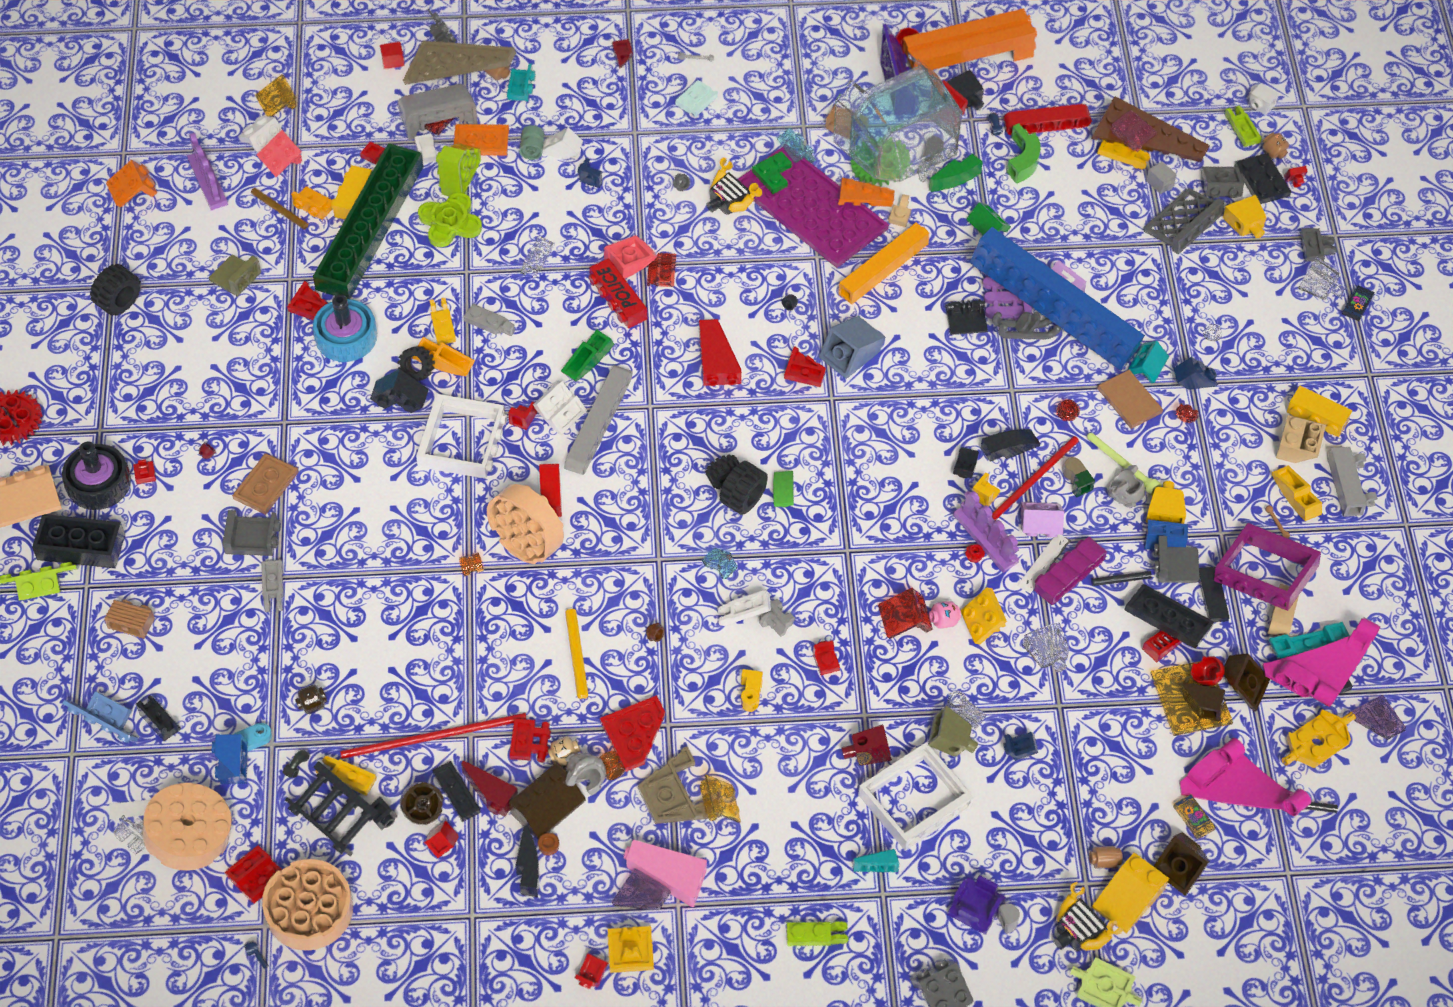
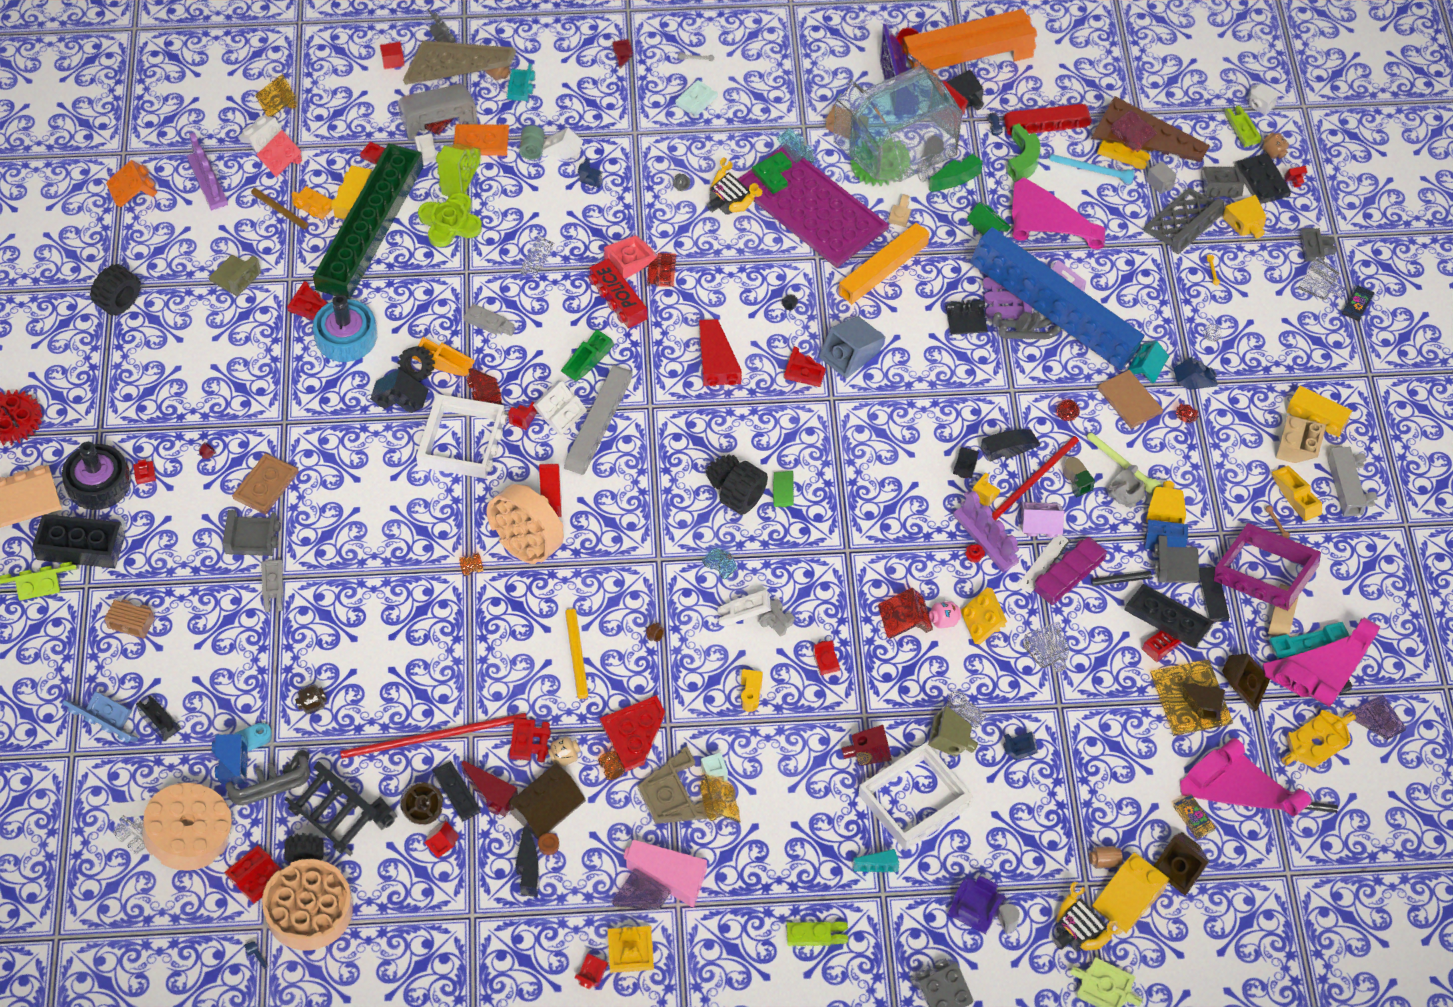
yellow hinge [315,756,377,796] -> none
yellow hinge [429,298,456,345] -> none
light grey helmet [565,753,606,795] -> none
orange wing [838,177,895,207] -> none
red hair [1190,656,1225,687] -> none
none -> dark grey piece [225,756,310,806]
none -> black tyre [284,833,324,863]
none -> clear red slope [466,368,502,405]
none -> light aqua panel [701,753,728,782]
none -> dark pink panel [1012,177,1106,249]
none -> medium azure piece [1049,154,1135,184]
none -> yellow hinge [1206,255,1220,286]

